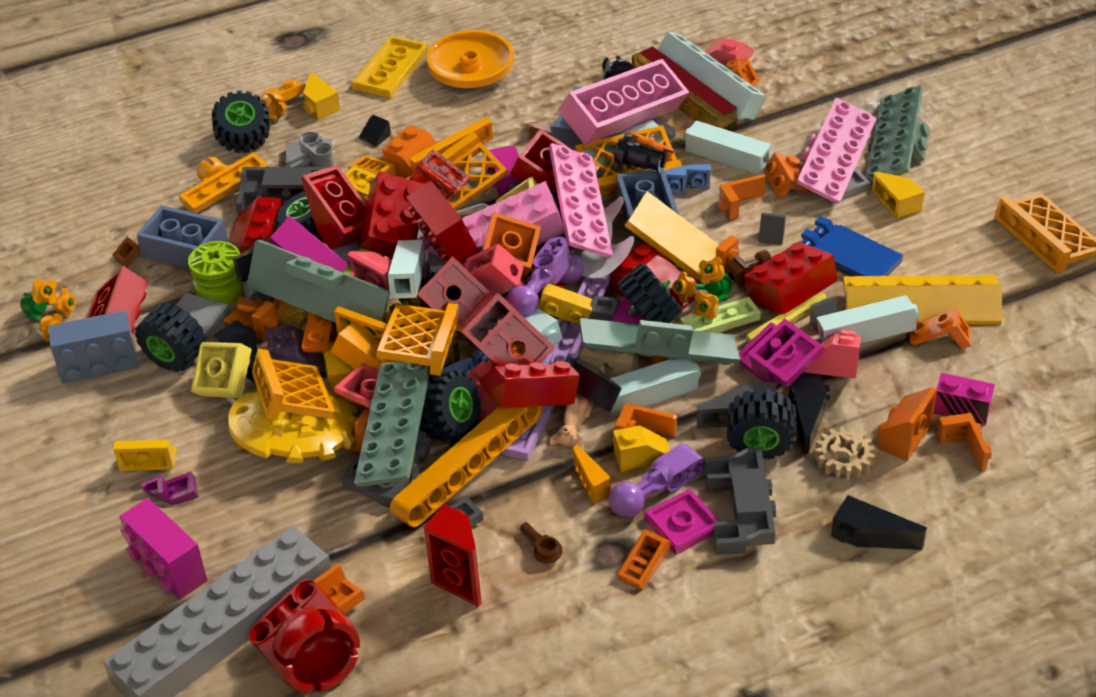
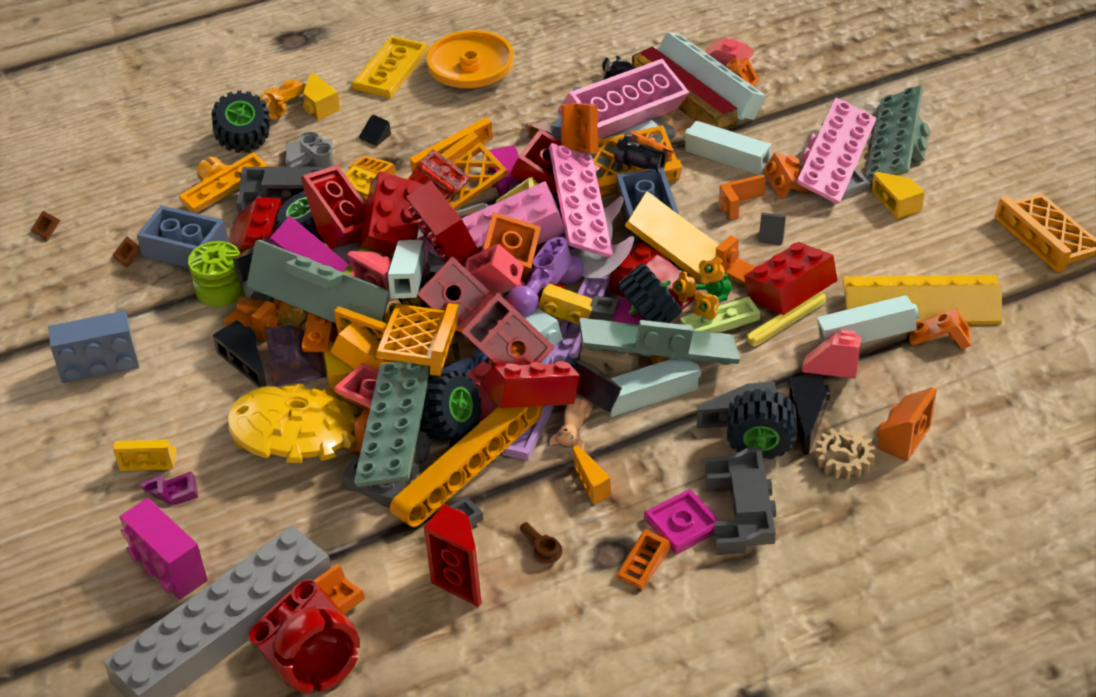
light orange plant [20,279,76,342] -> none
slope [87,266,148,333] -> none
black wheel [135,303,207,372] -> none
light grey tile [175,293,230,341] -> none
light yellow brick [191,342,251,398] -> none
light orange fence [252,349,335,420] -> none
orange slope [382,125,437,179] -> none
medium lavender beam [609,443,705,518] -> none
yellow slope [613,425,670,472] -> none
orange bracket [615,403,677,437] -> none
medium blue slope [665,164,711,194] -> none
reddish brown leg [724,249,772,285] -> none
dark pink bracket [739,318,825,388] -> none
blue tile [801,216,903,276] -> none
dark grey slope [809,297,838,333] -> none
black slope [831,495,928,550] -> none
dark pink brick [933,372,995,425] -> none
orange bracket [936,413,992,471] -> none
none -> dark orange slope [30,211,61,240]
none -> orange bracket [561,103,599,154]

